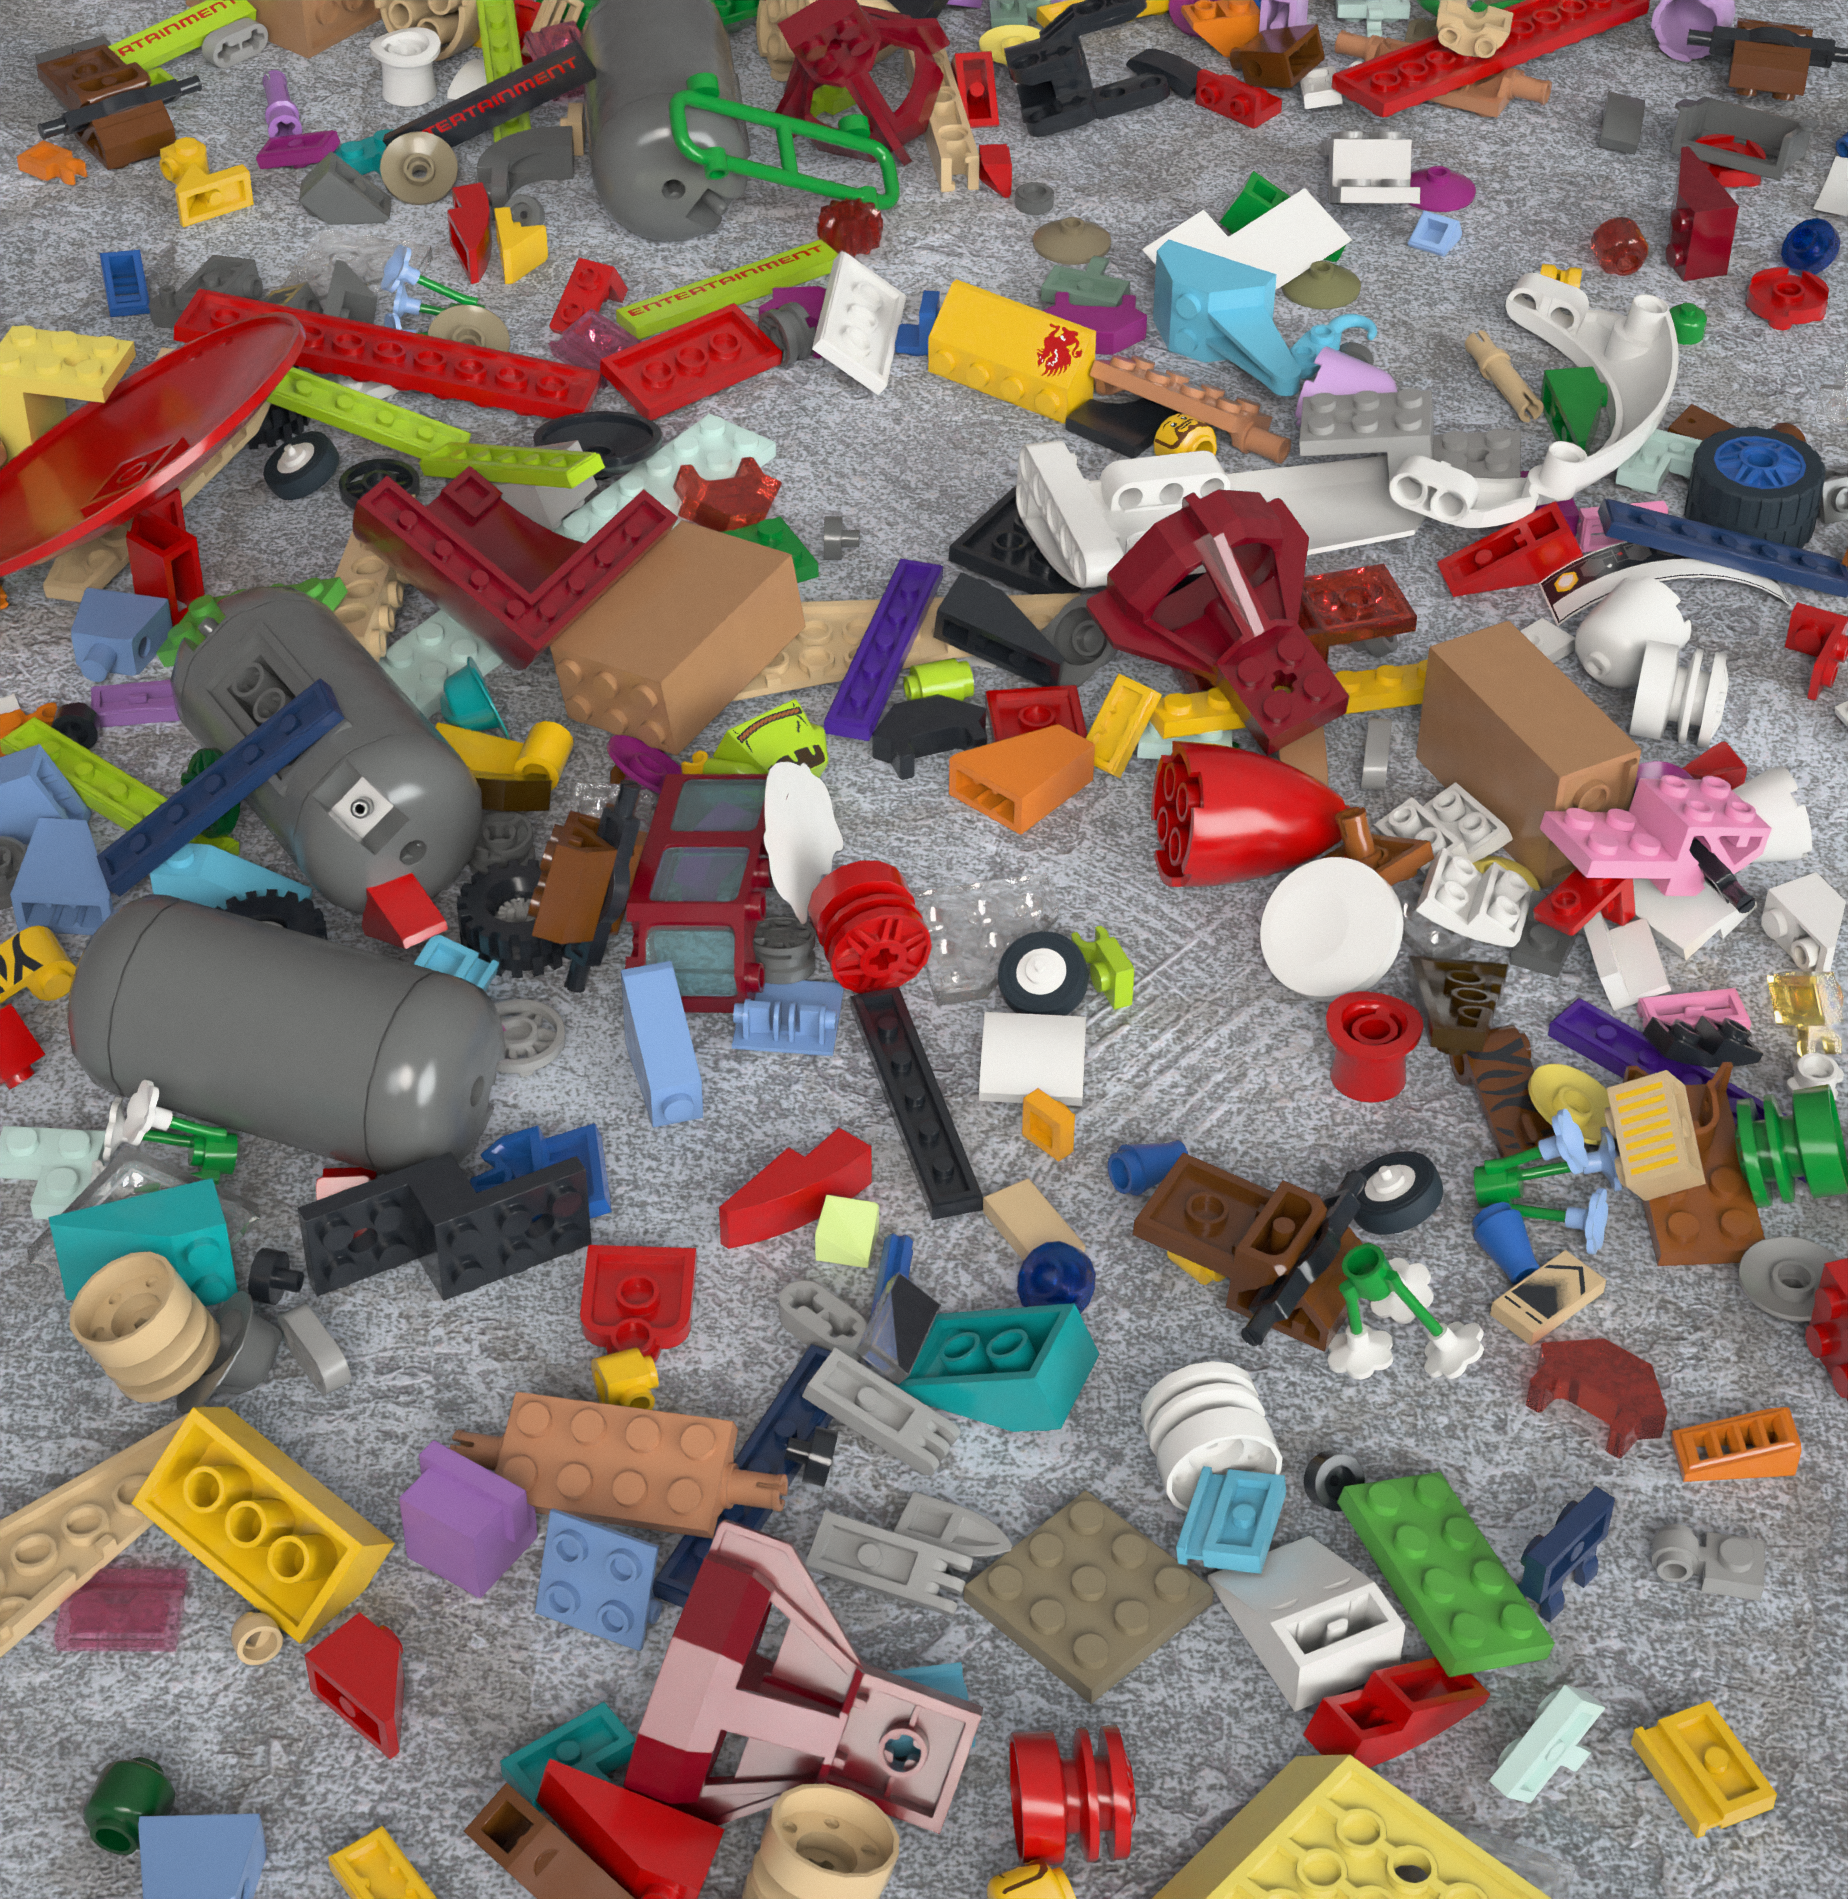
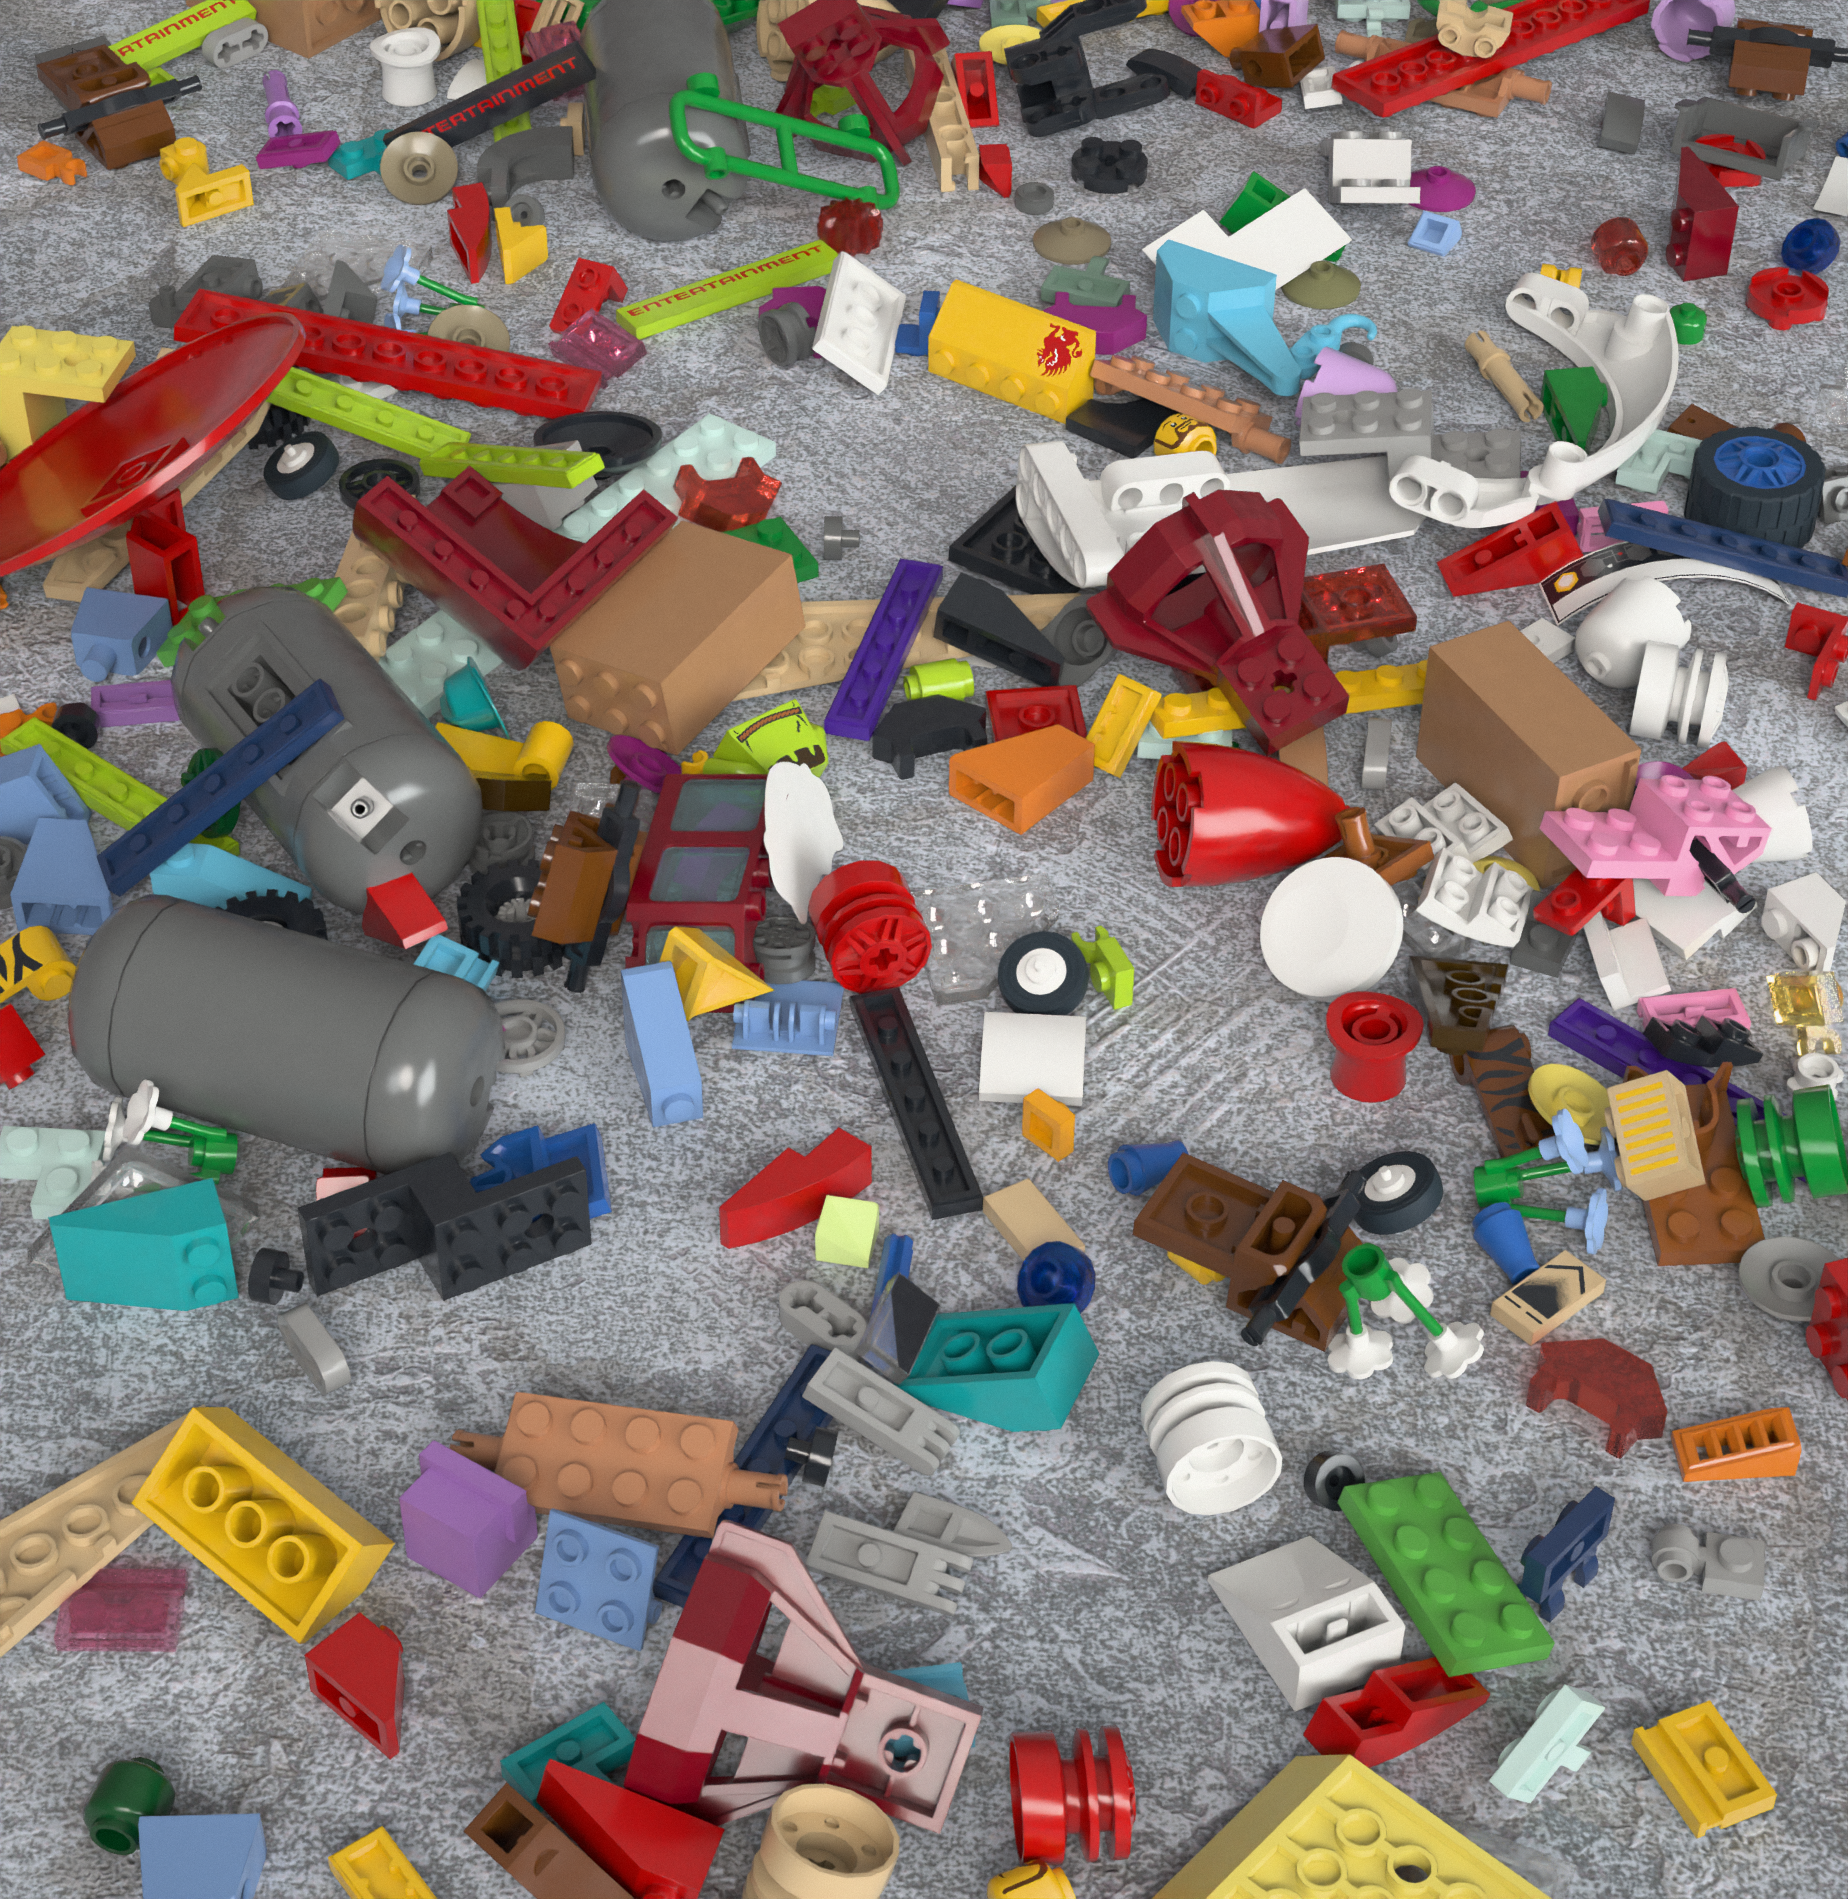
tan wheel [70,1252,220,1403] -> none
blue slope [100,249,150,317] -> none
dark grey piece [176,1291,282,1414] -> none
tan hinge [231,1612,283,1665] -> none
dark grey slope [299,151,391,225] -> none
red plate [580,1245,697,1363] -> none
yellow plate [591,1347,659,1410] -> none
red plate [600,303,783,420] -> none
dark tan plate [963,1490,1214,1704] -> none
medium azure plate [1176,1466,1286,1574] -> none
none -> yellow slope [659,926,775,1021]
none -> black plate [1071,137,1148,194]

